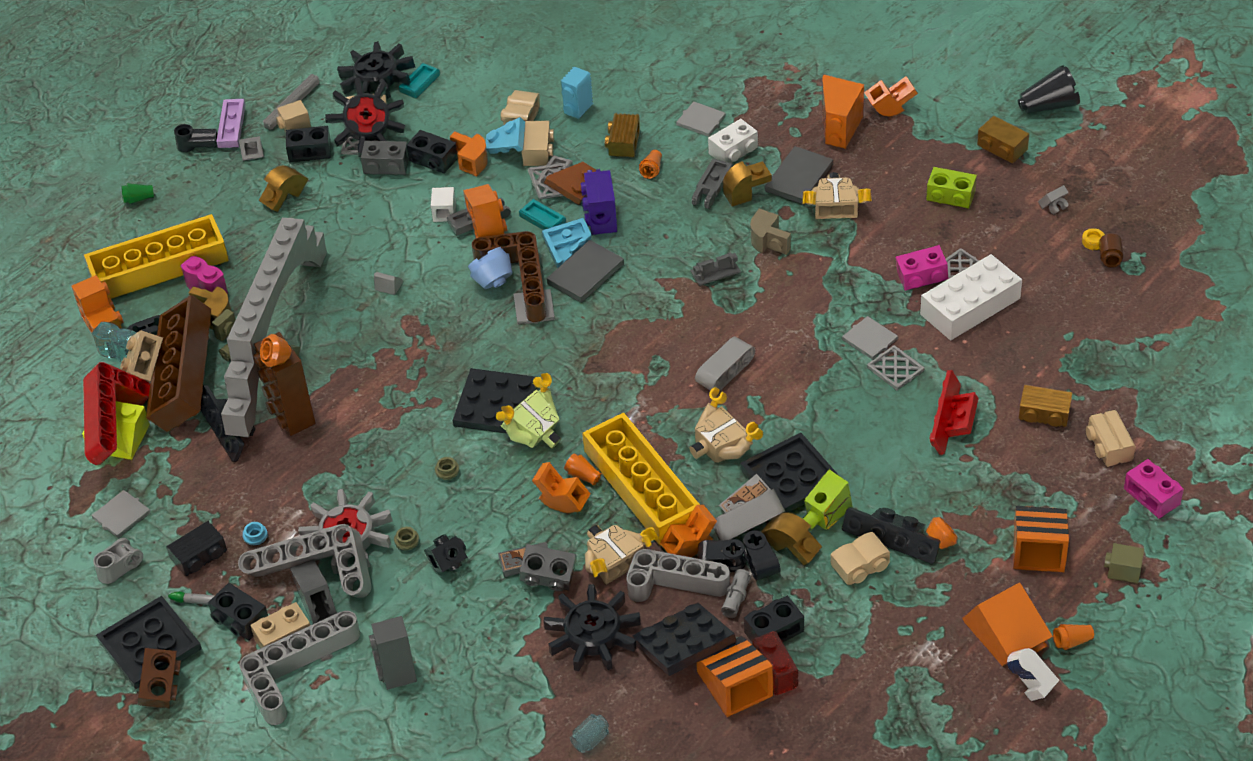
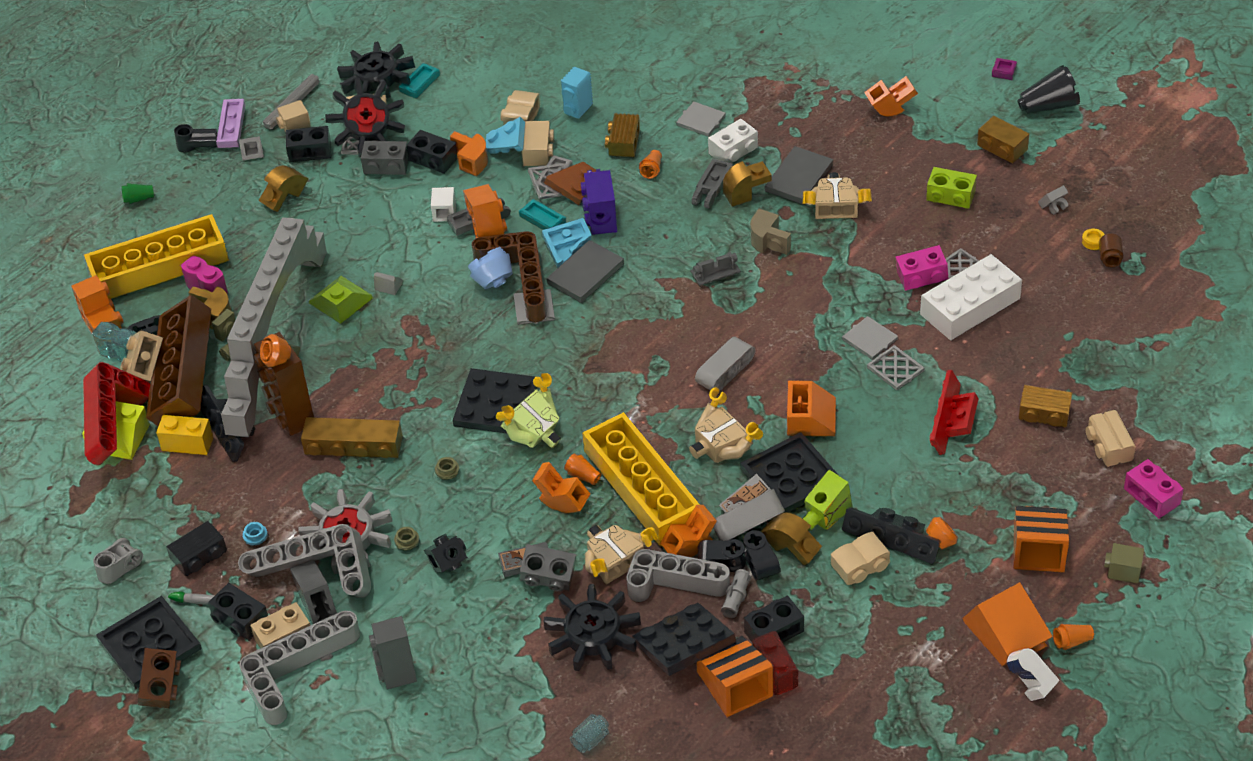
light grey piece [91,490,150,538] -> none
orange slope [822,75,864,149] -> none
none -> yellow brick [156,415,214,455]
none -> pearl gold brick [301,417,403,458]
none -> lime slope [309,276,373,324]
none -> orange slope [787,381,836,436]
none -> magenta tile [992,58,1017,80]

